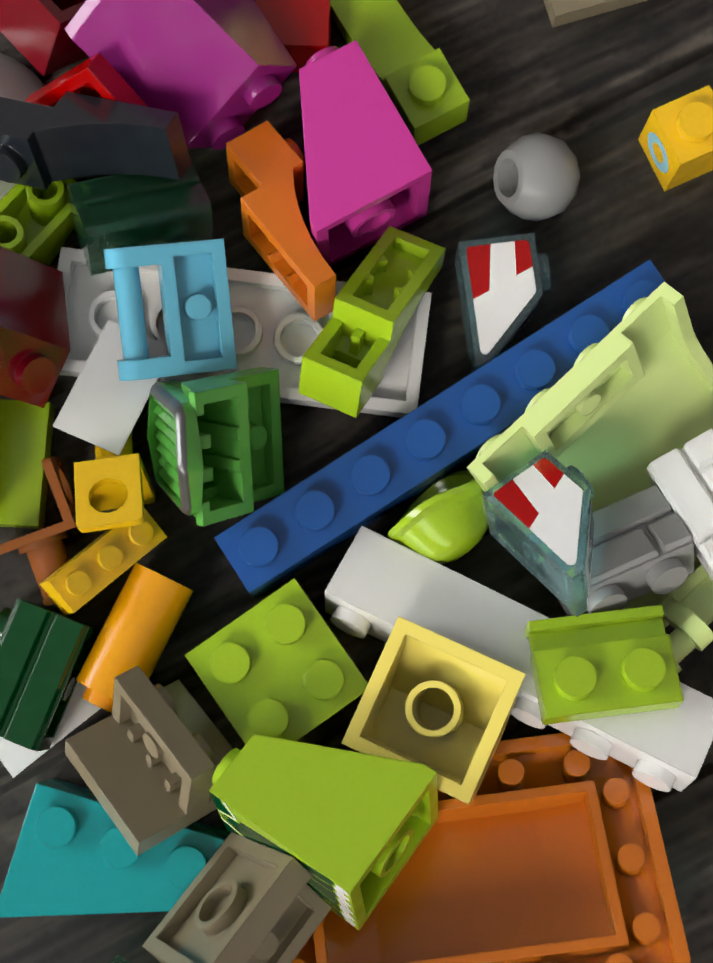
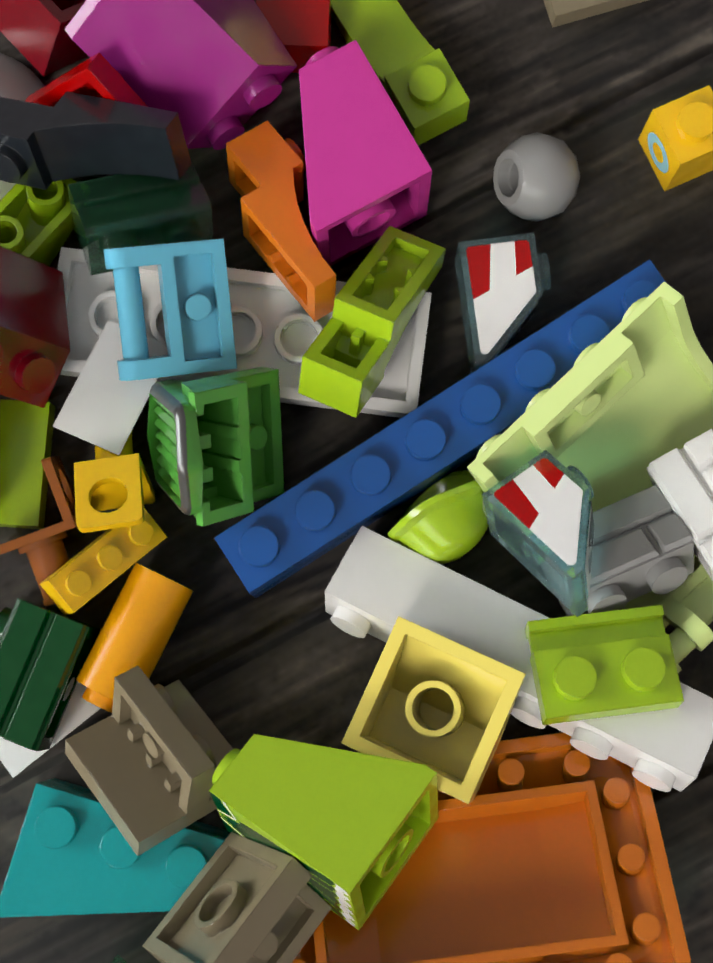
lime brick [185,578,368,744] -> none

